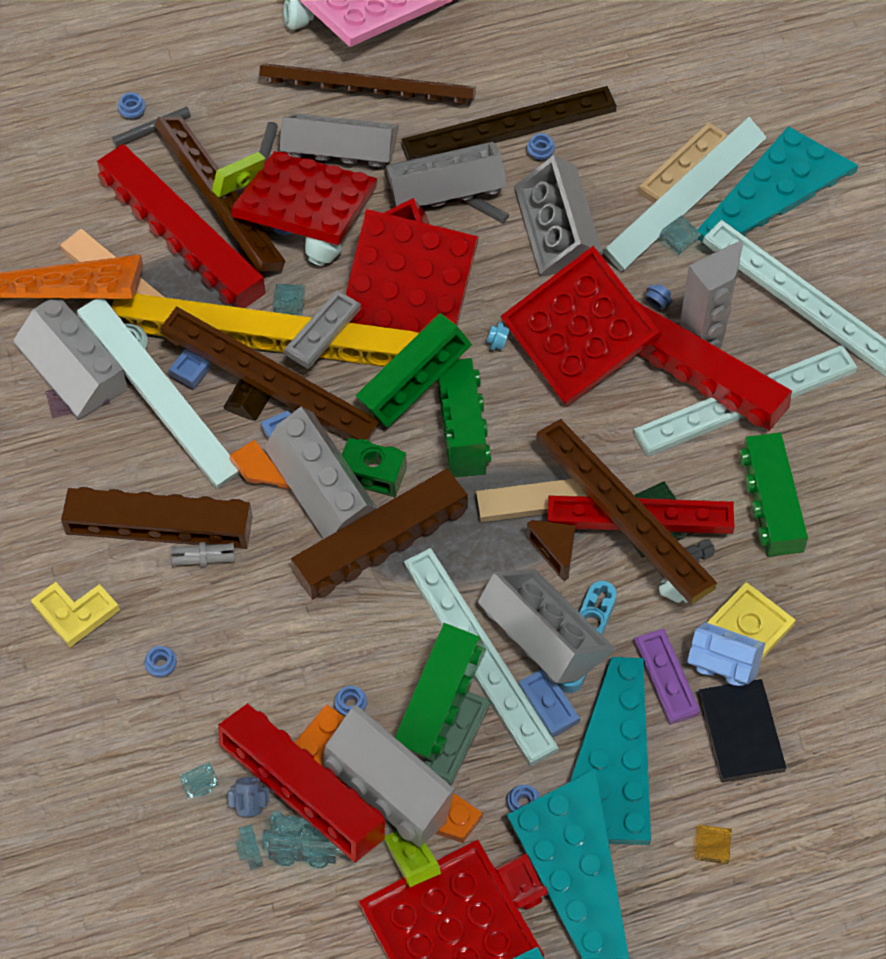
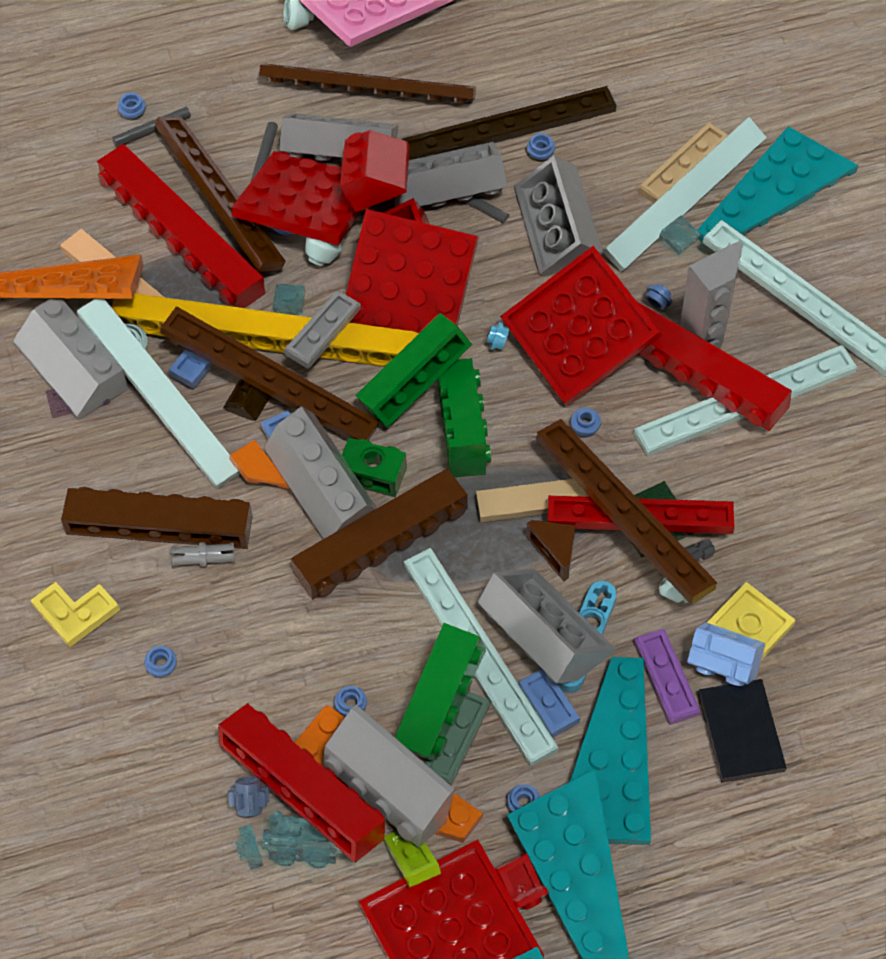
clear light blue plate [180,762,219,799] -> none
lime plate [212,152,266,197] -> none
clear yellow tile [695,825,732,864] -> none
green brick [739,432,808,557] -> none
none -> red slope [340,130,410,212]
none -> medium blue plate [571,408,601,437]

